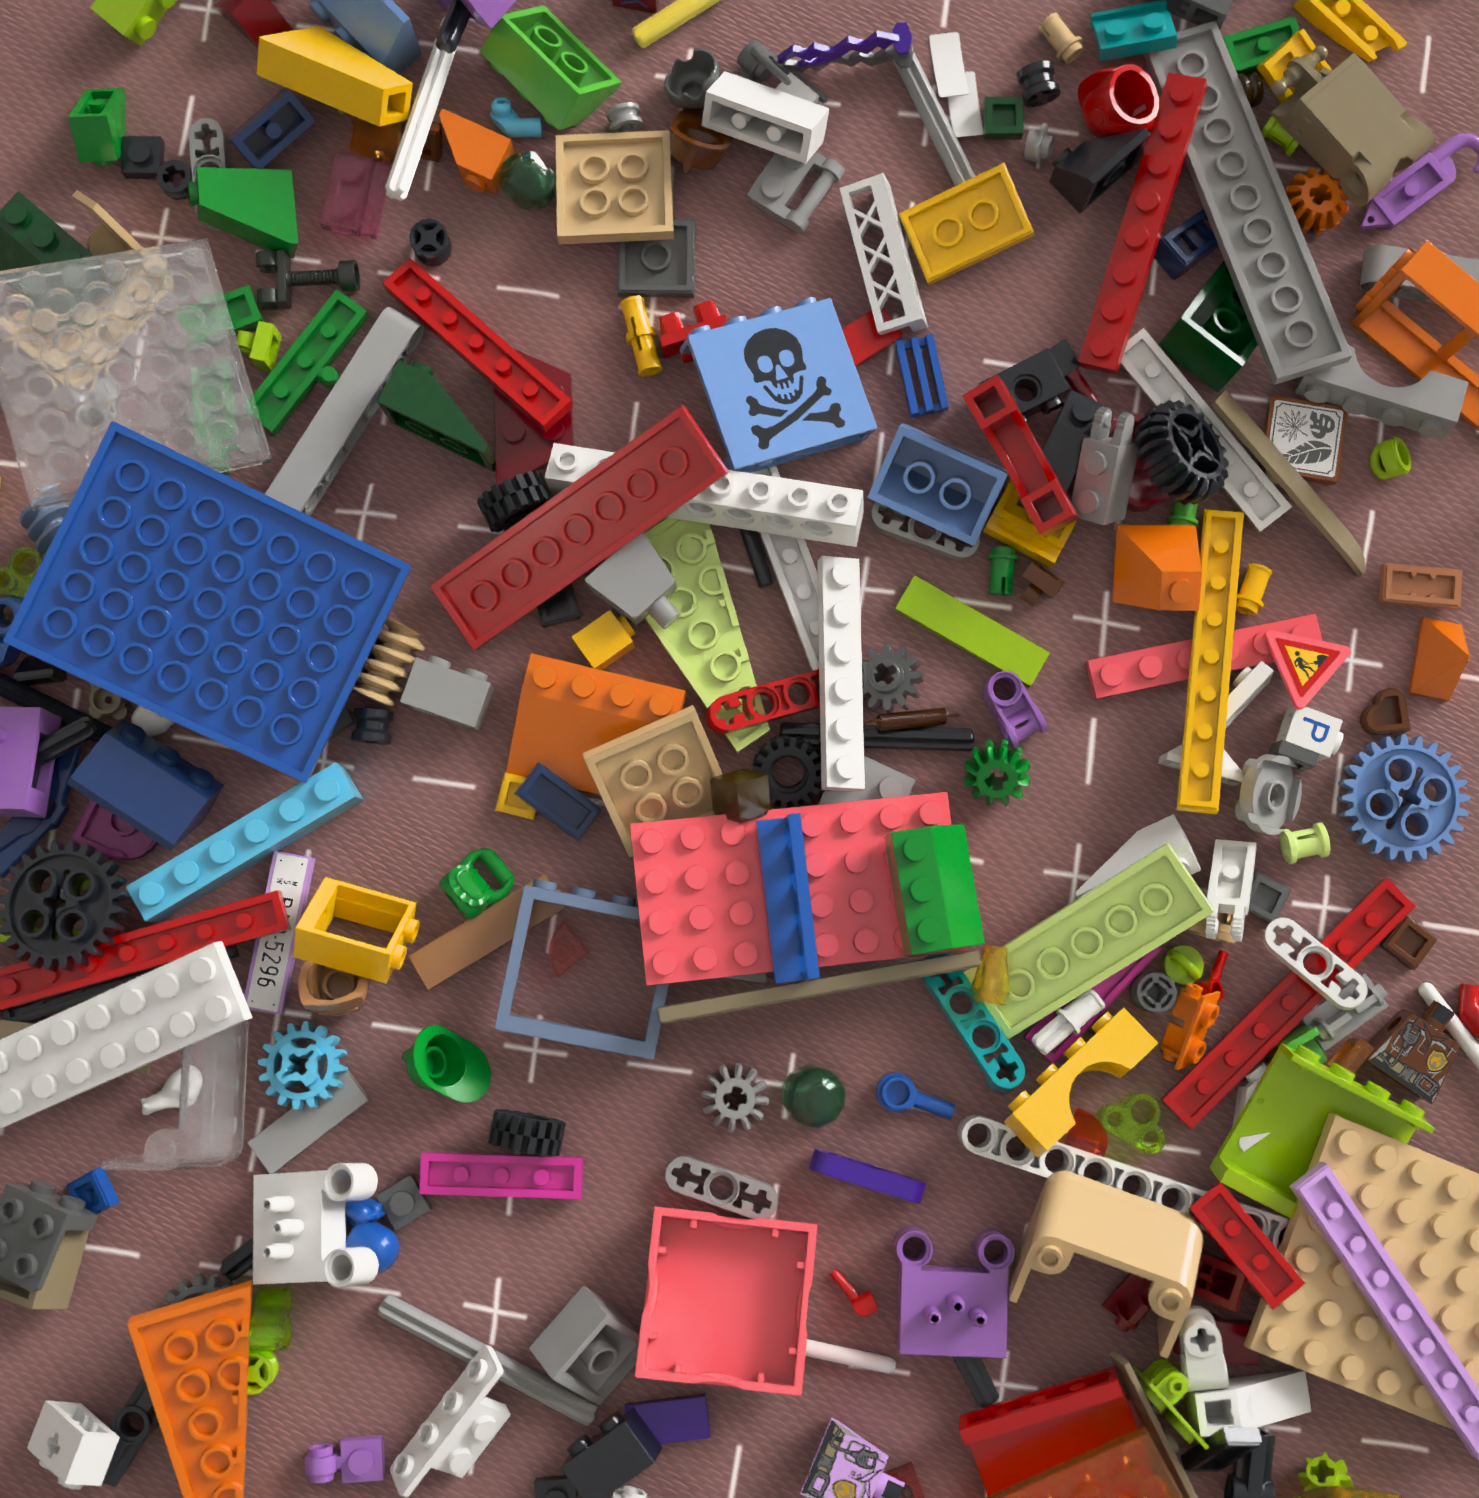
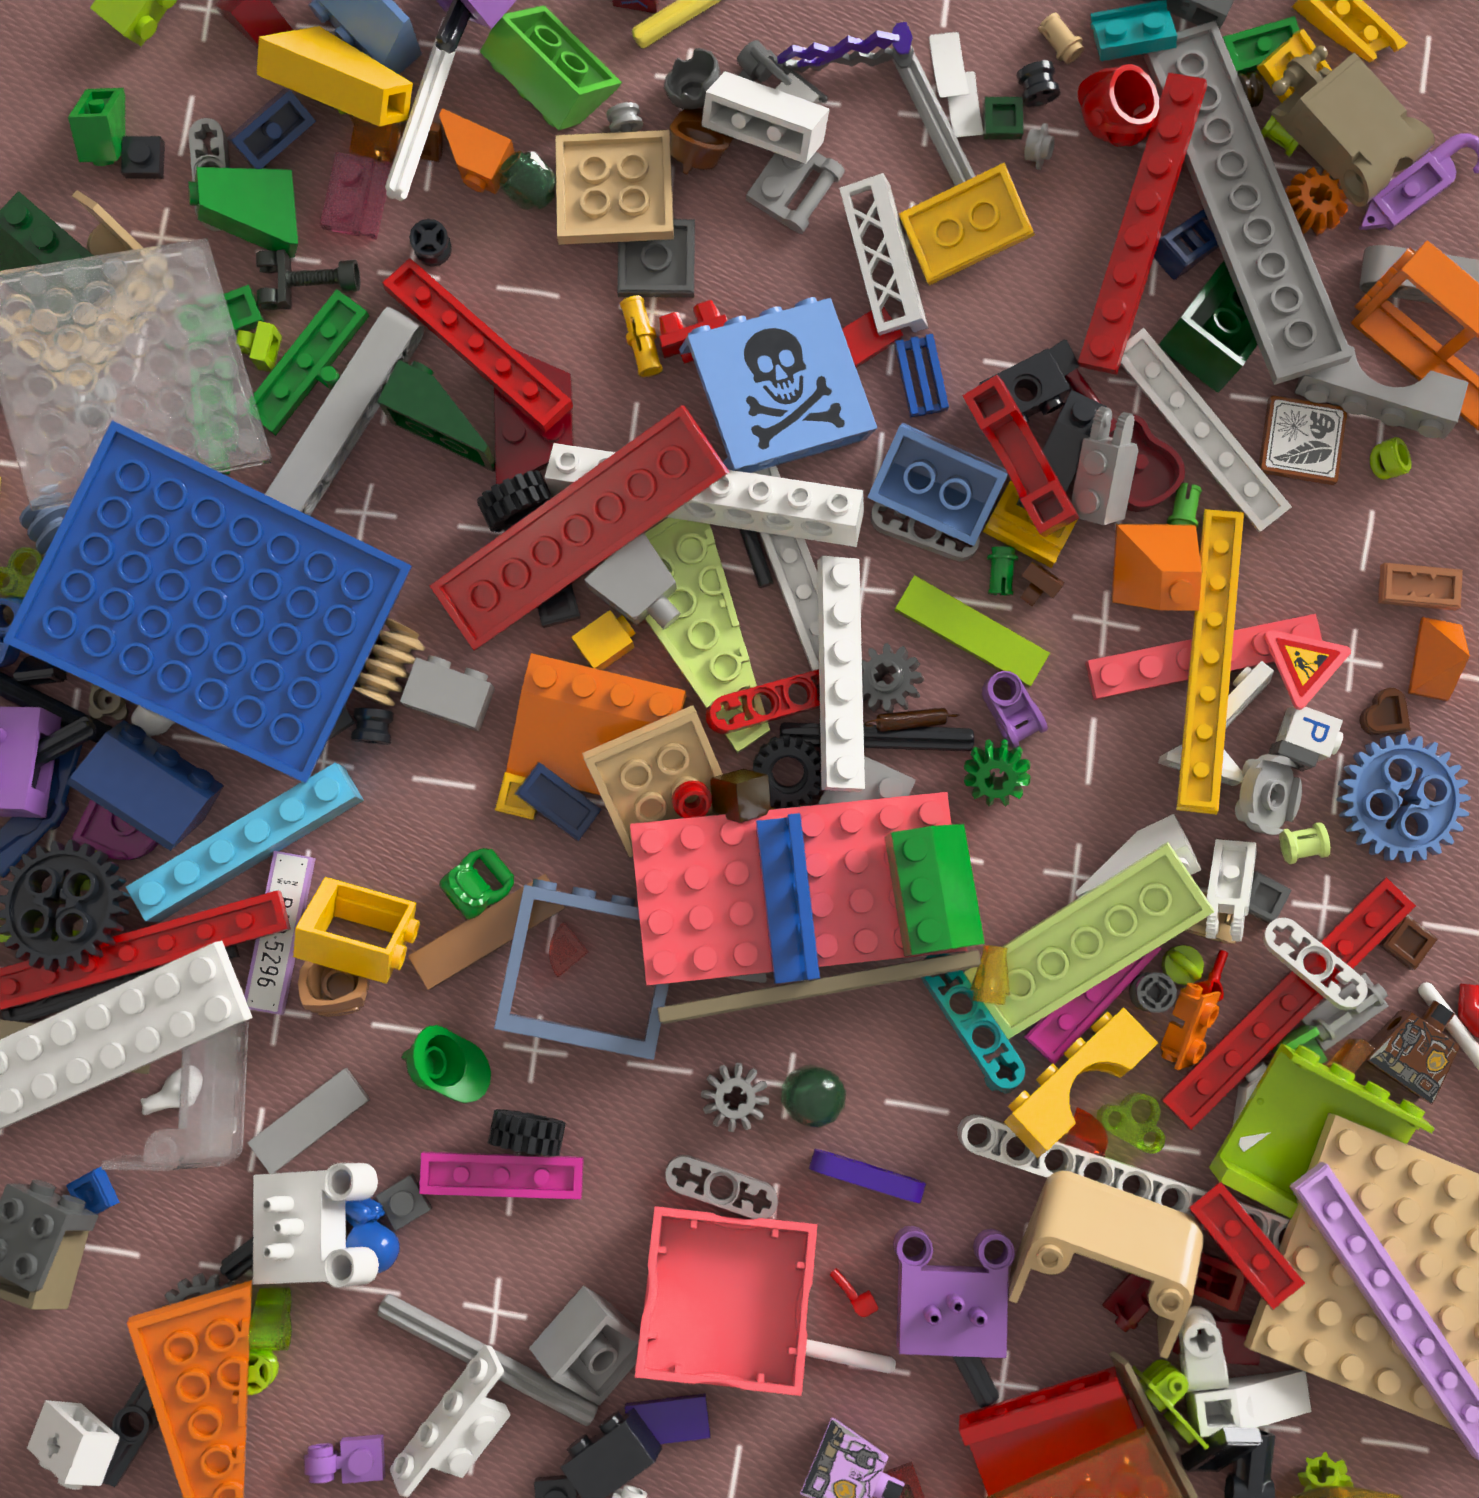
black bush [157,160,192,200] -> none
medium azure gear [258,1021,348,1110] -> none
medium azure arm [490,97,542,138] -> none
blue plate [876,1072,955,1119] -> none
white axle [1031,989,1105,1055] -> none
black slope [1049,128,1150,214] -> none
black gear [1133,400,1229,506] -> none
dark tan piece [1211,389,1365,577] -> none
yellow pin [1236,563,1272,616] -> none
none -> red plate [672,781,712,818]

